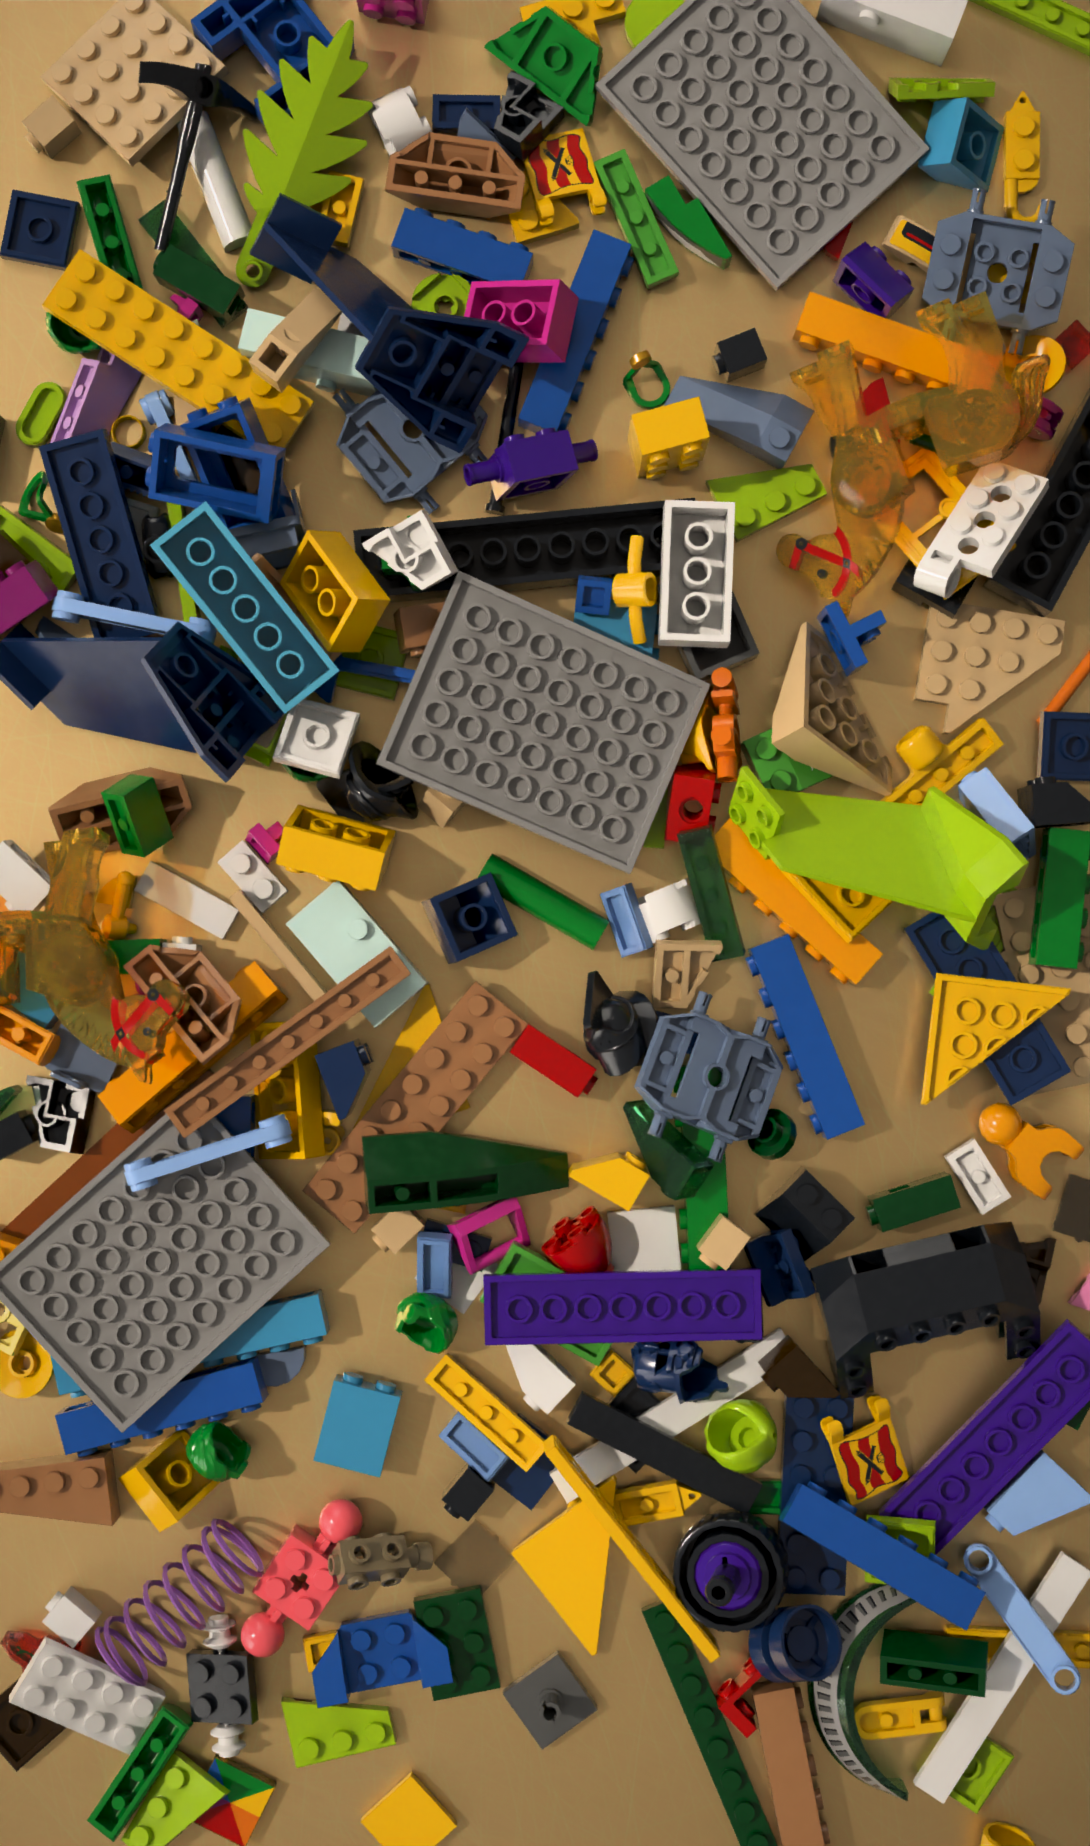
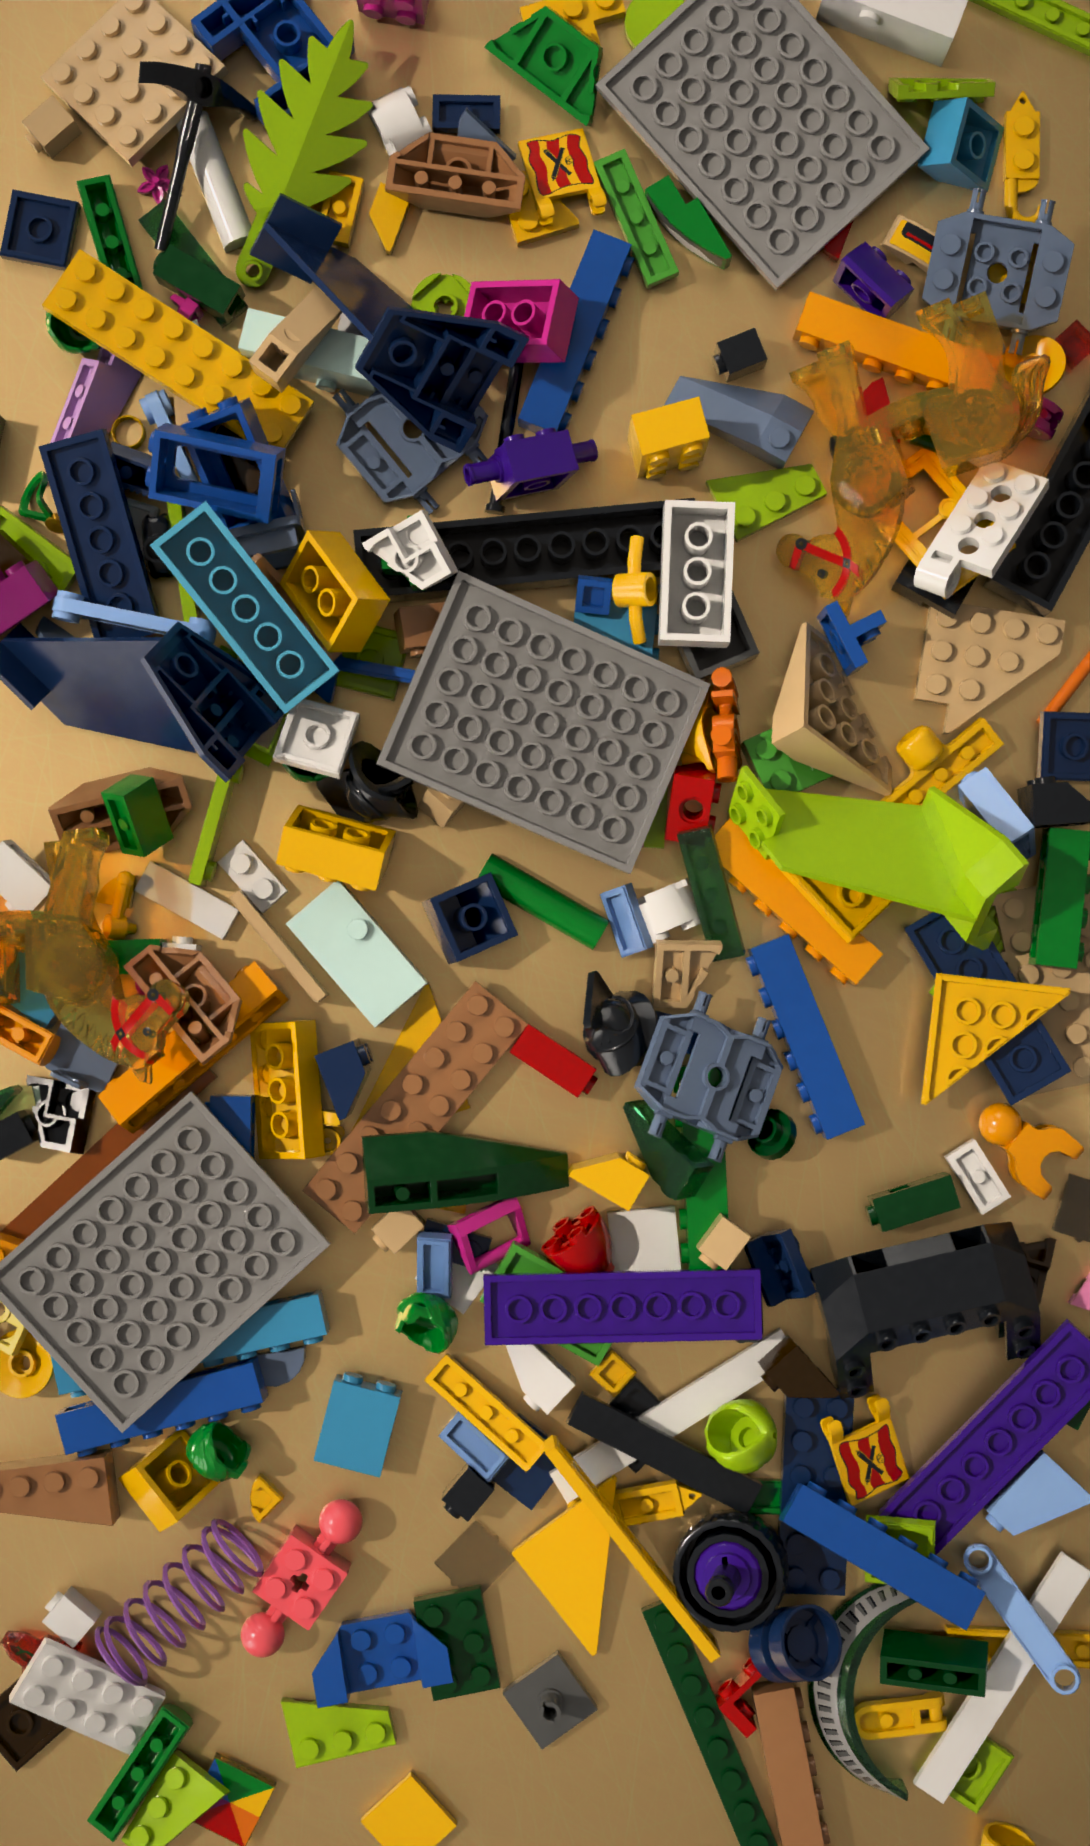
lime tile [15,382,67,448] -> none
light blue piece [123,1114,293,1192] -> none
medium nougat plate [164,946,411,1138] -> none
black plate [186,1614,259,1758] -> none
dark pink tile [245,821,283,865] -> none
yellow tile [303,1629,337,1673] -> none
dark tan brick [328,1532,433,1590] -> none
blue brick [391,208,533,284] -> none
black slope [494,70,565,162] -> none
green piece [623,350,670,410] -> none
dark blue helmet [631,1341,729,1404] -> none
black slope [754,1166,855,1261] -> none
none -> dark pink plant [137,165,170,206]
none -> lime plate [188,764,245,887]
none -> yellow tile [250,1473,285,1523]
none -> yellow tile [369,182,411,255]

